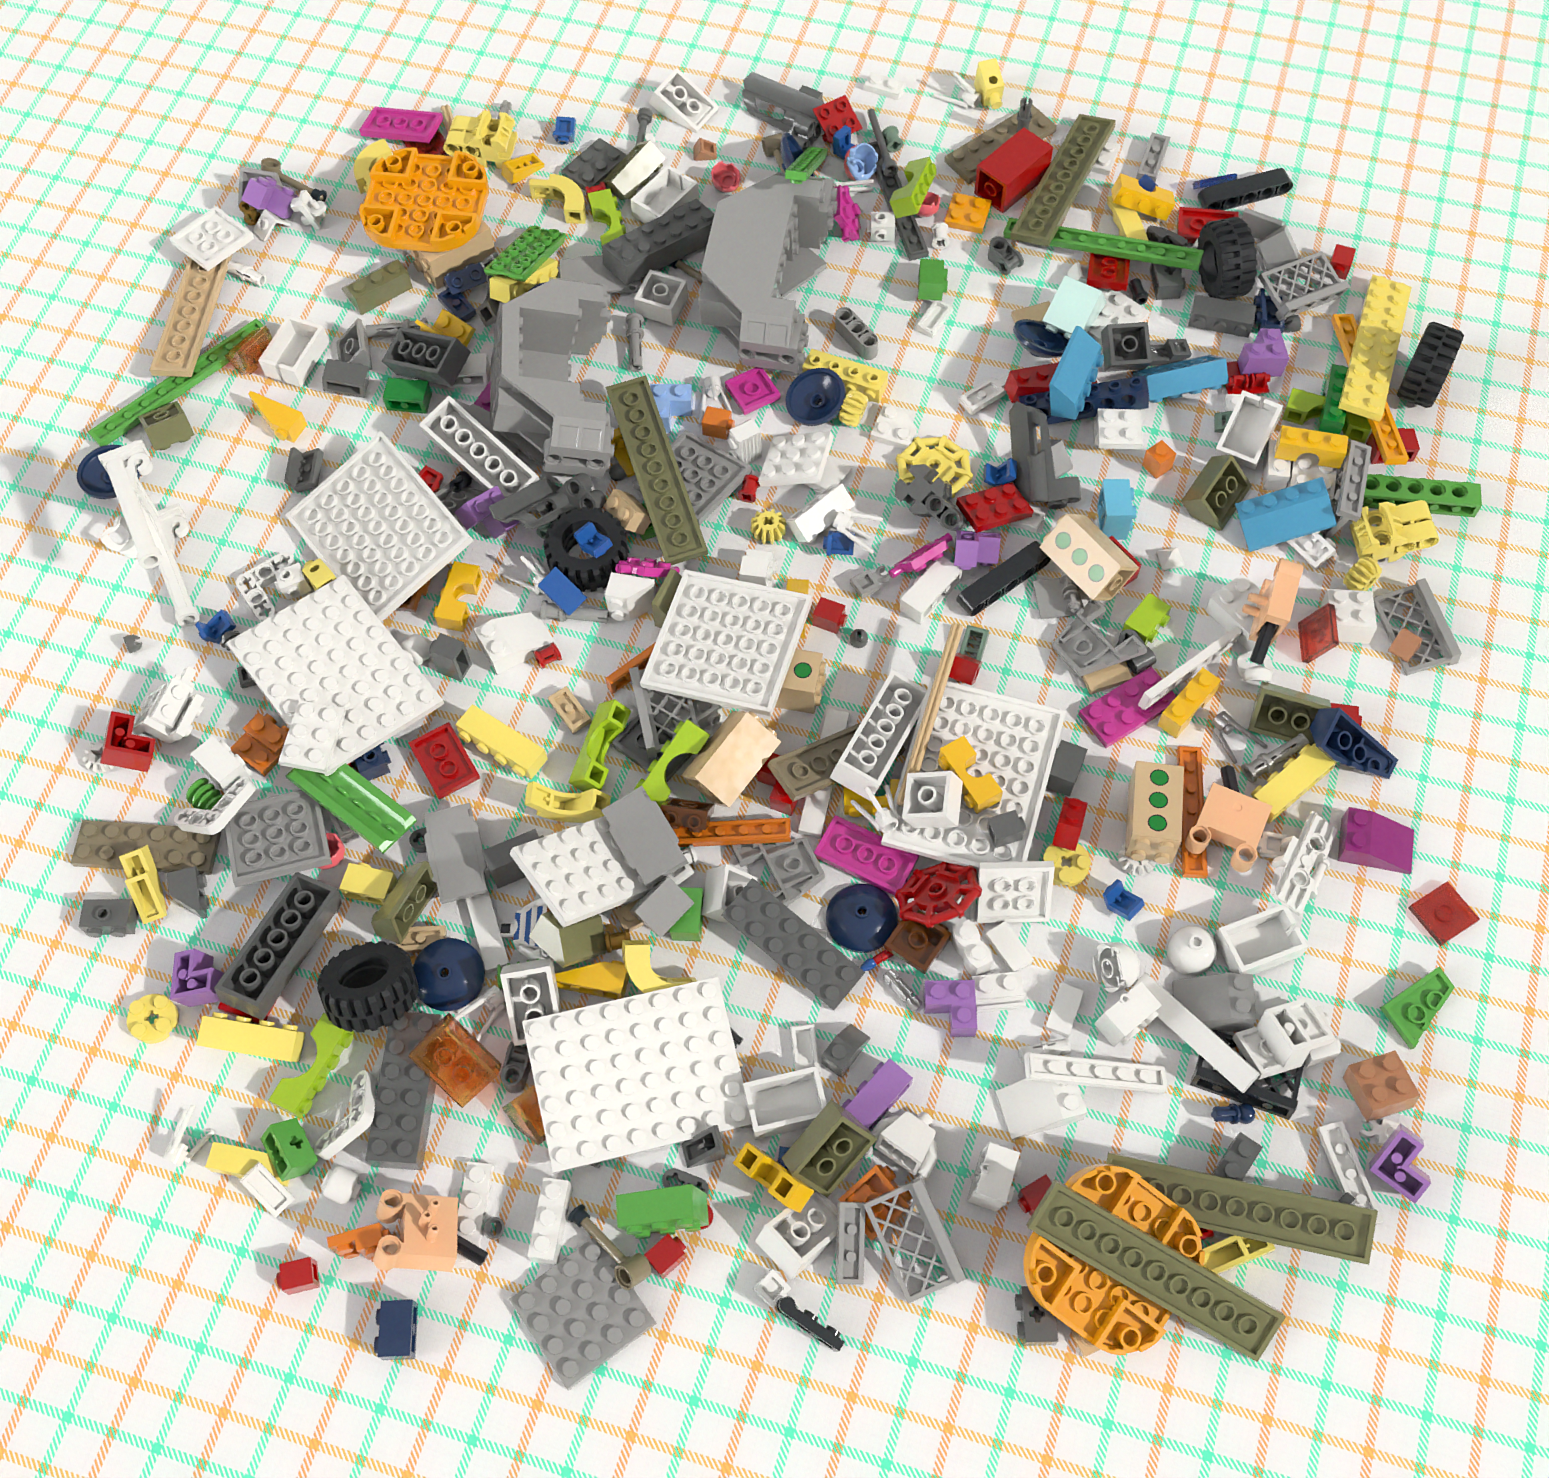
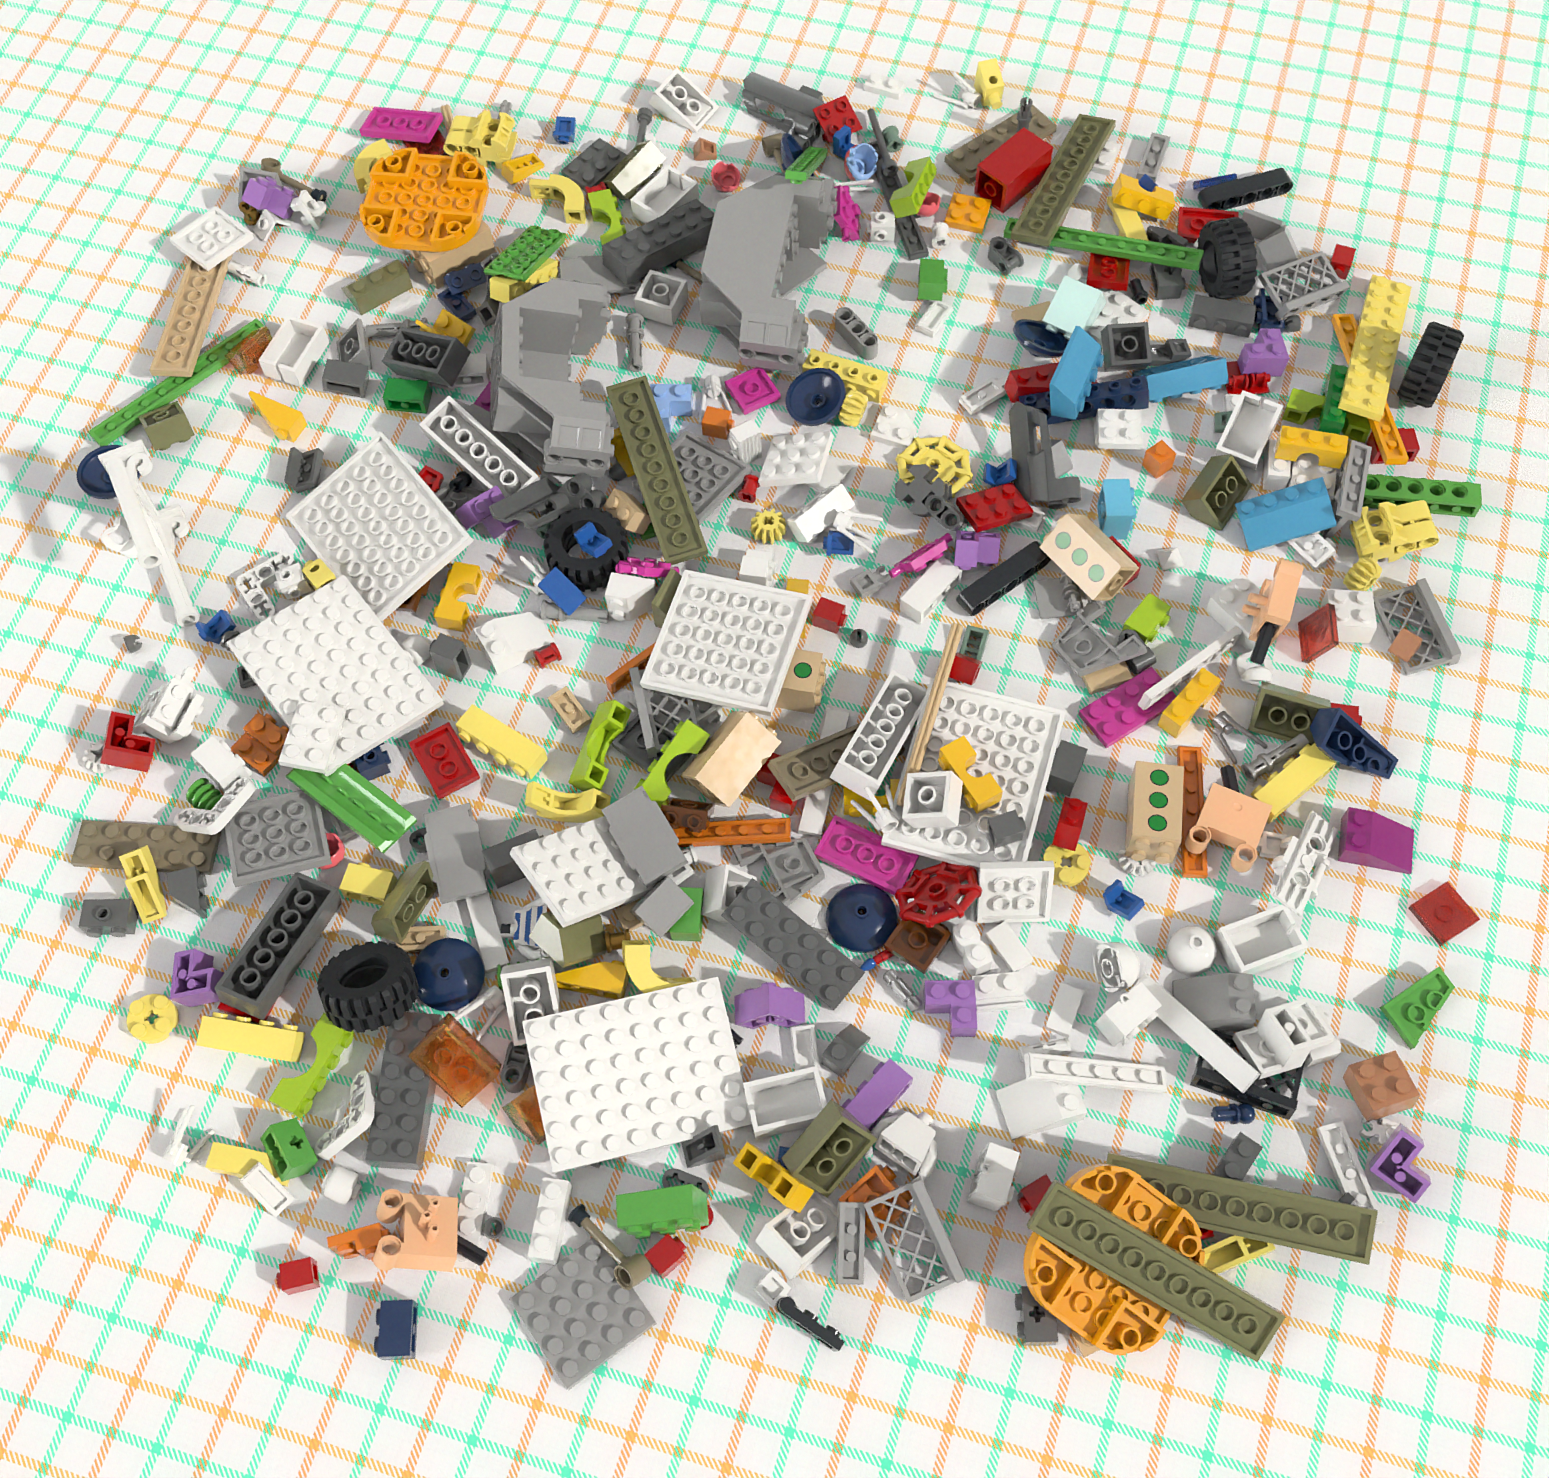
none -> medium lavender brick [734,982,805,1029]

